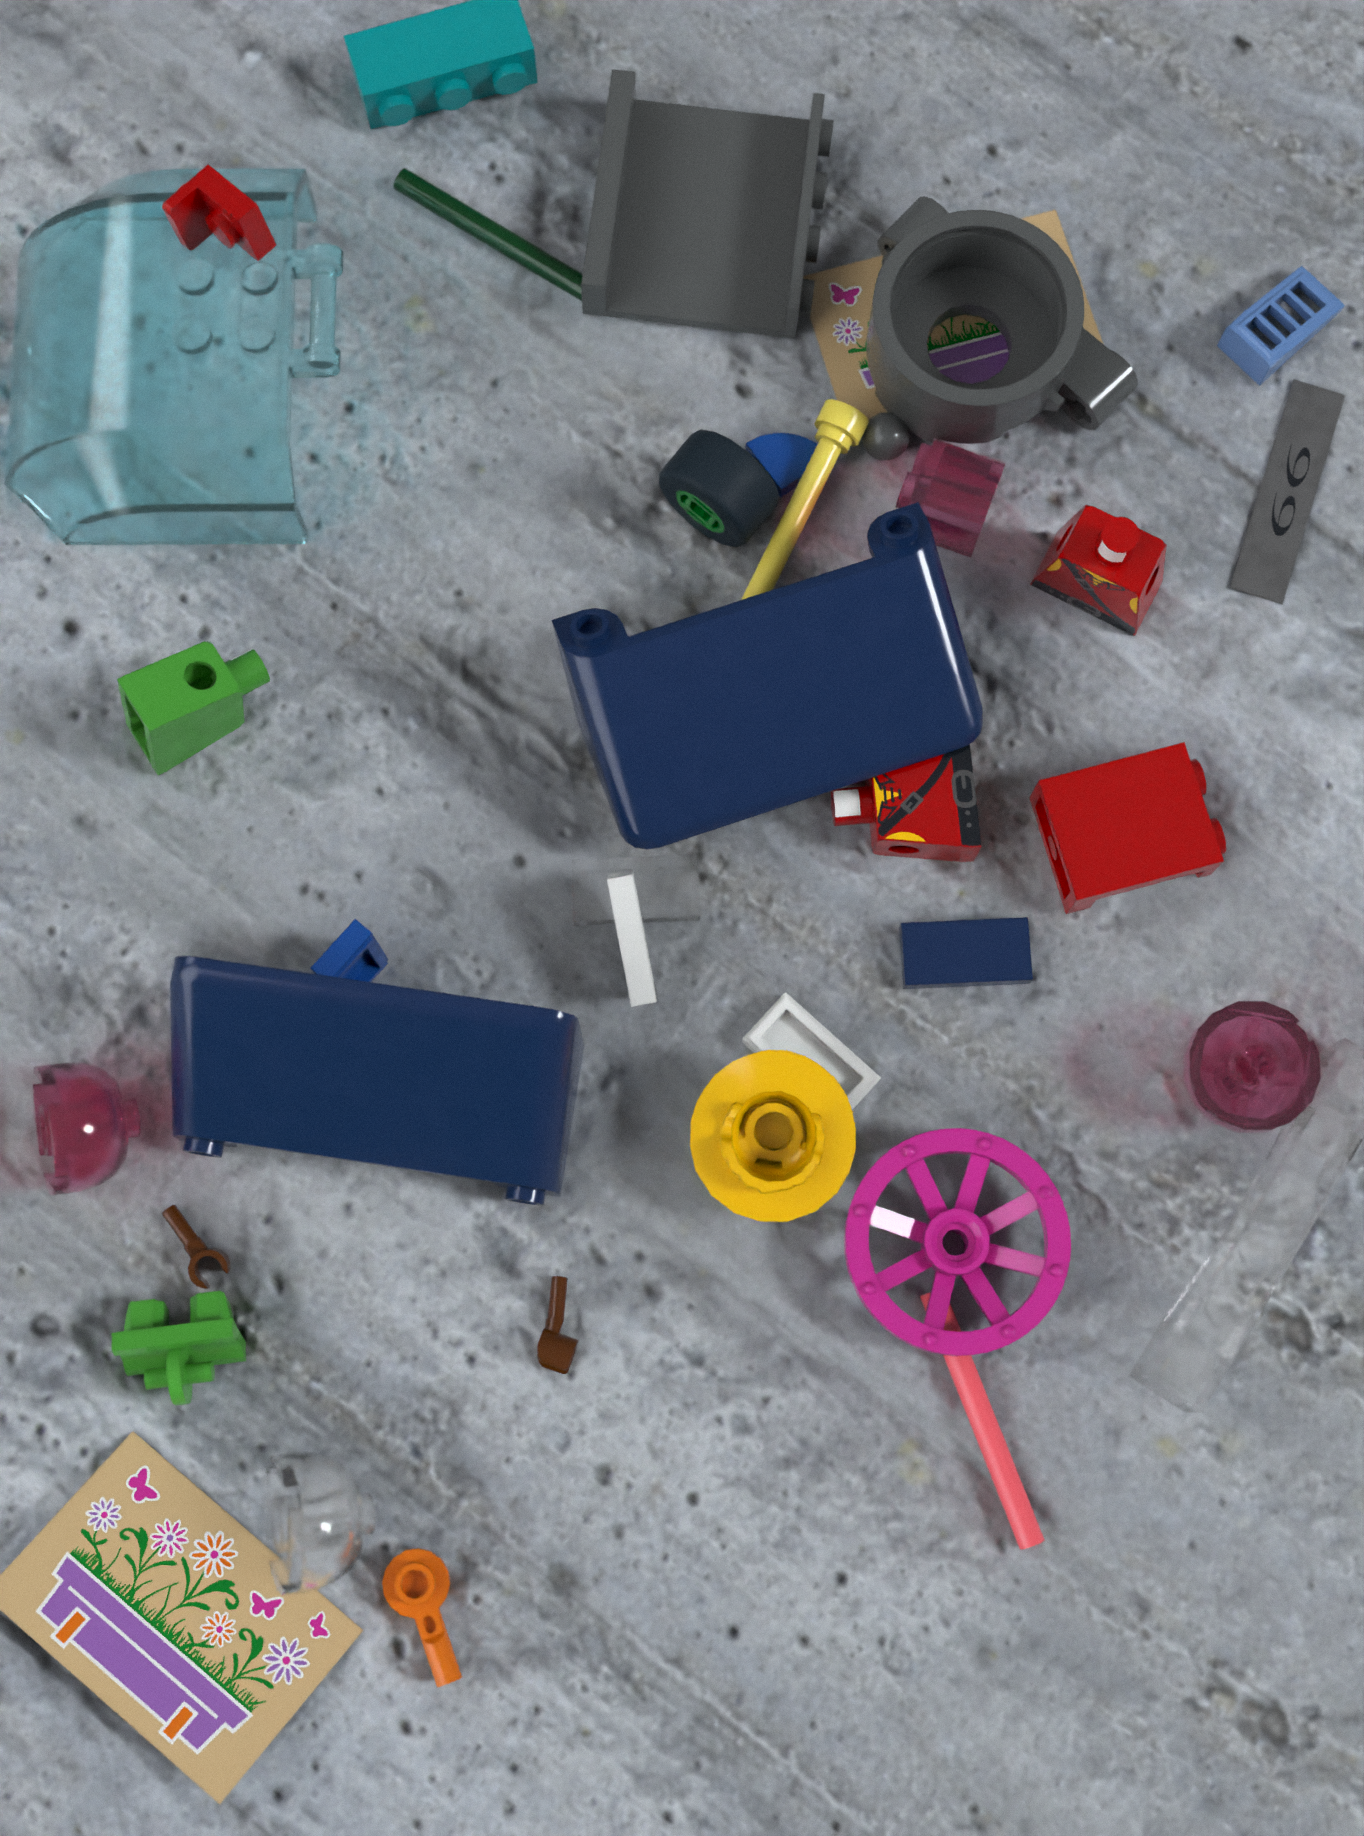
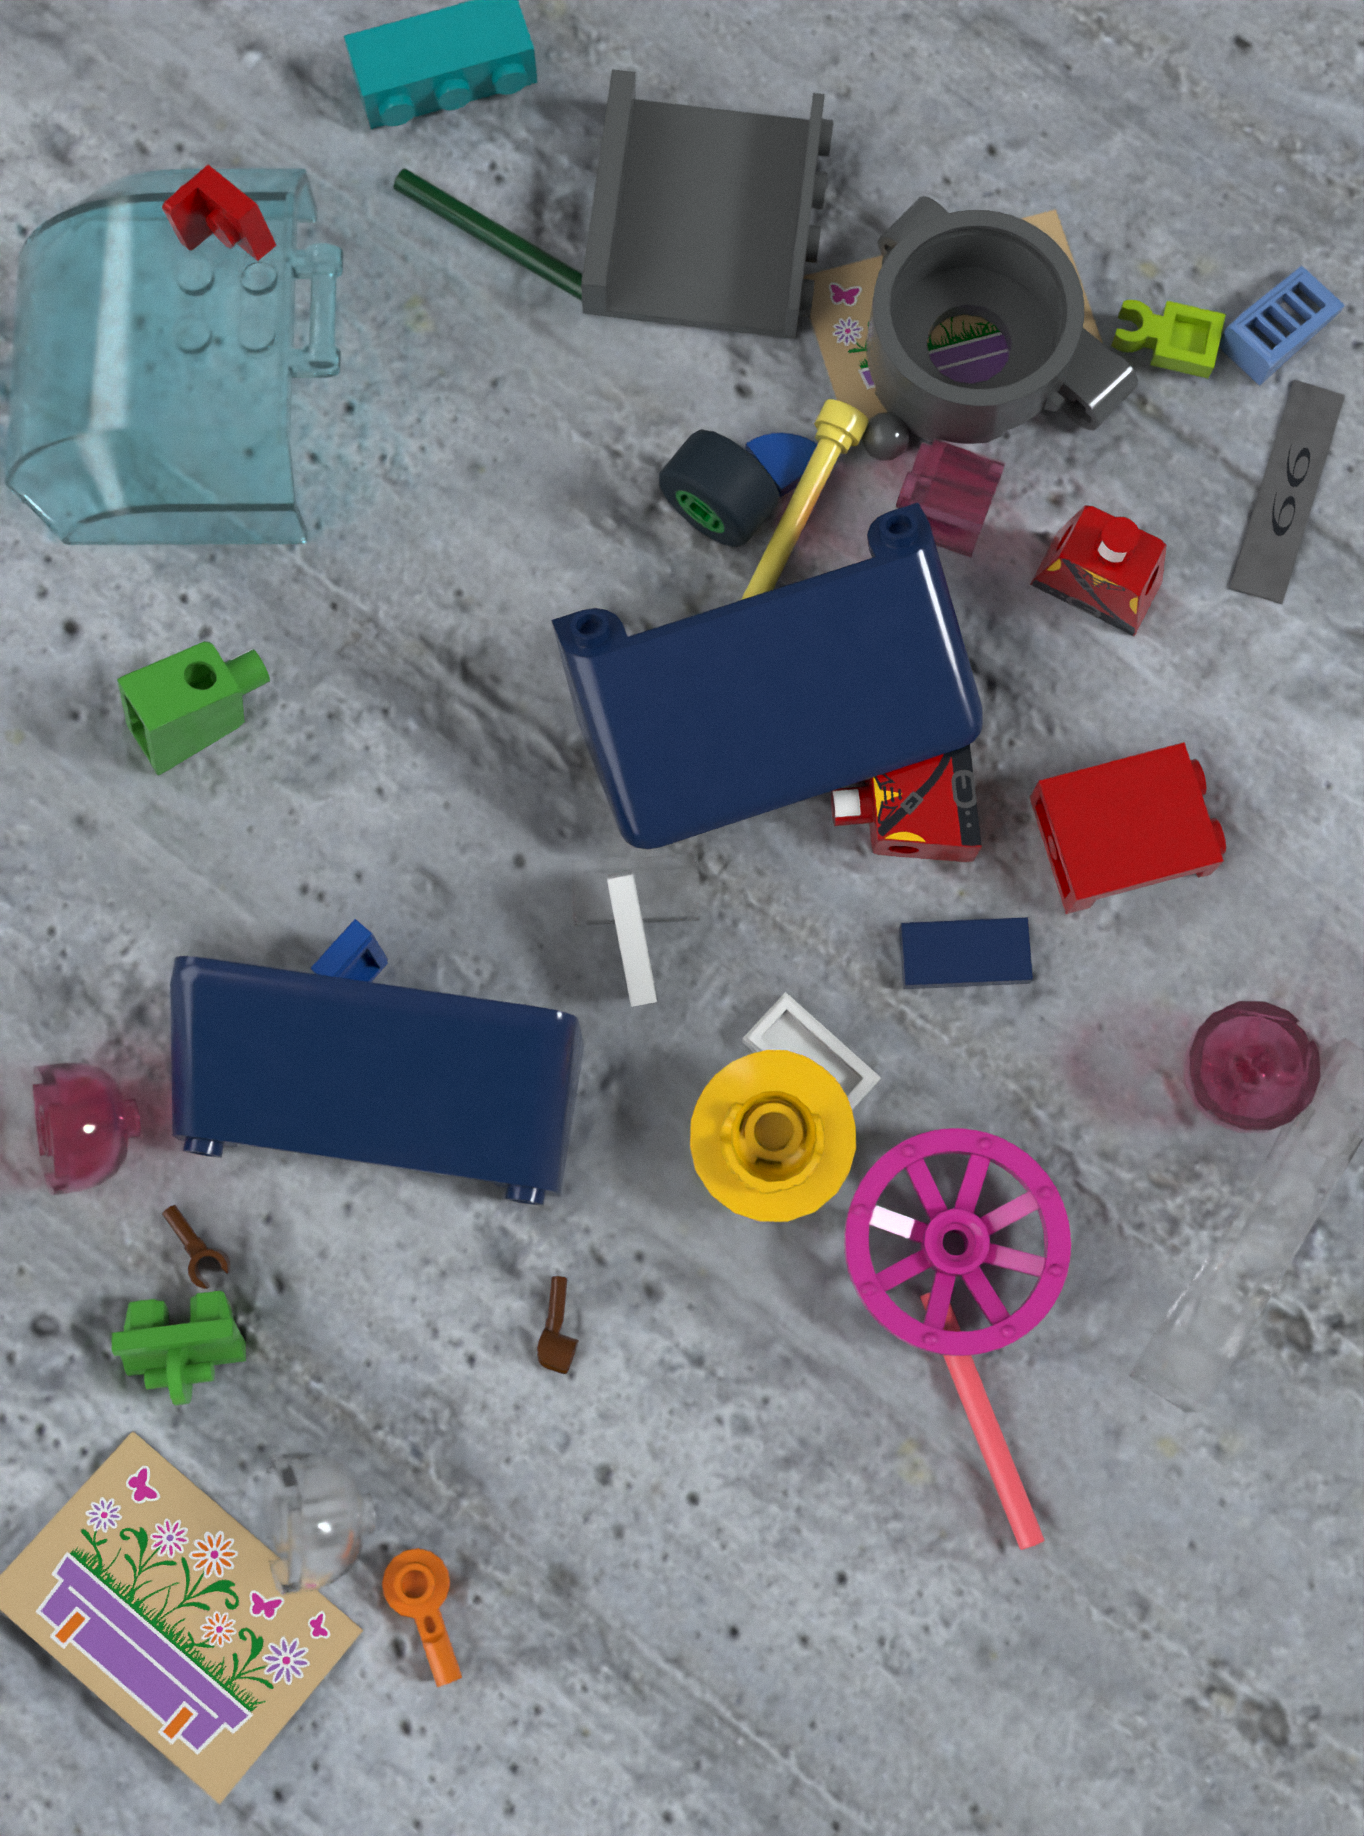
none -> lime plate [1111,300,1226,379]

